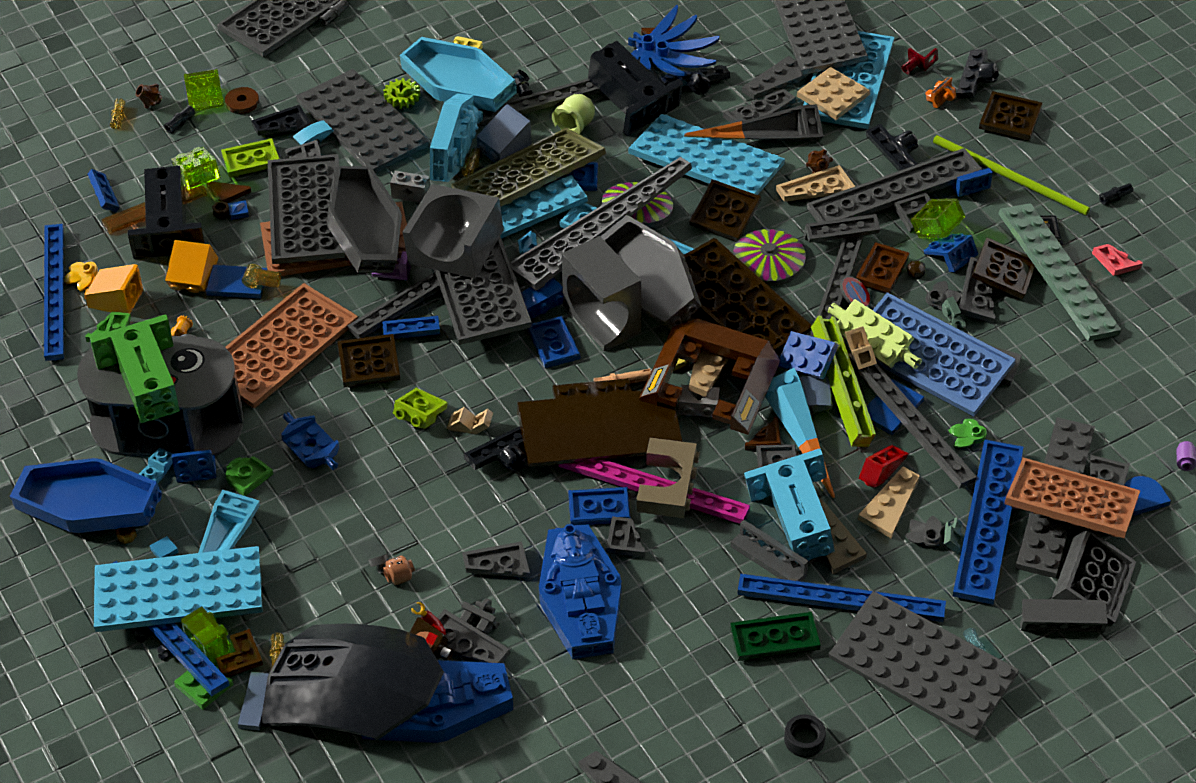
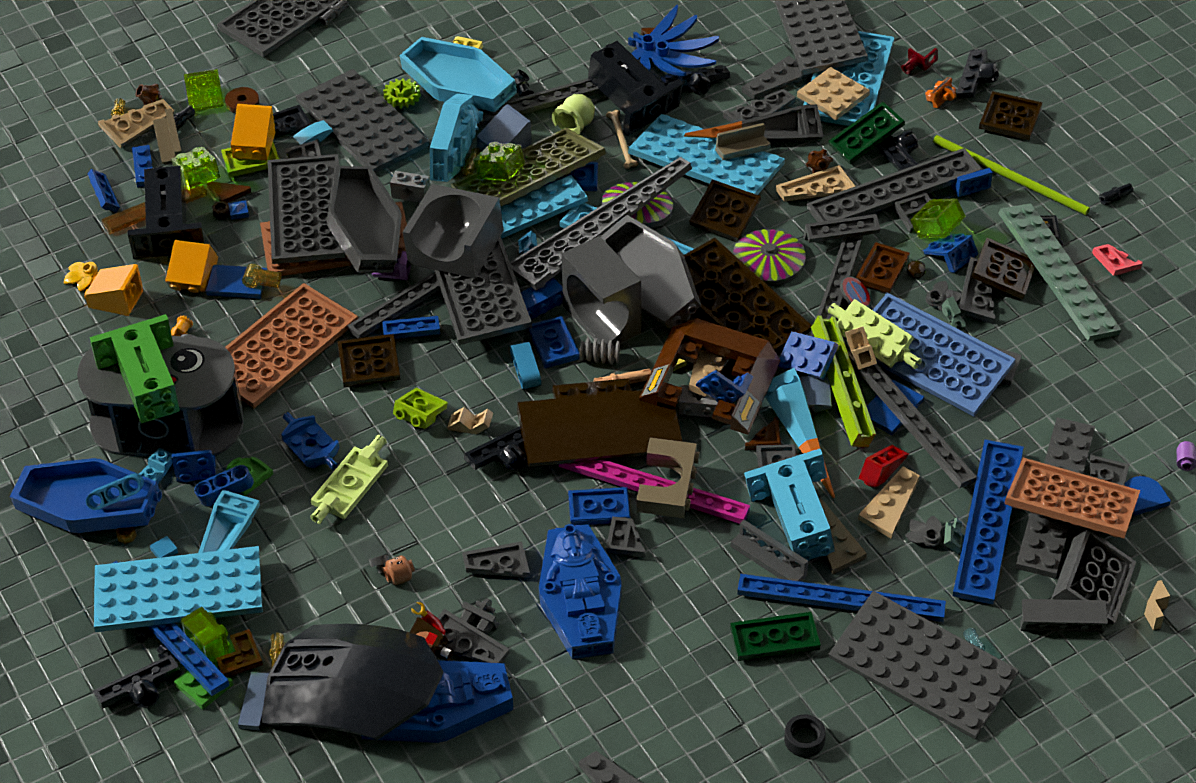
blue plate [44,223,64,361] -> none
bright green wing [85,312,131,342] -> none
bright green plate [948,419,987,448] -> none
none -> dark azure beam [86,473,144,510]
none -> black plate [93,655,181,709]
none -> tan wing [98,99,174,148]
none -> blue plate [132,145,153,188]
none -> dark tan panel [153,108,183,164]
none -> blue beam [194,465,254,506]
none -> light orange slope [231,104,276,161]
none -> yellowish green plate [310,435,388,524]
none -> clear neon green brick [474,142,525,181]
none -> dark azure beam [510,342,541,389]
none -> light grey piece [579,337,620,364]
none -> tan piece [606,110,638,169]
none -> blue bracket [696,370,753,403]
none -> dark tan panel [715,123,771,160]
none -> dark green plate [828,102,905,165]
none -> tan slope [1144,580,1170,630]

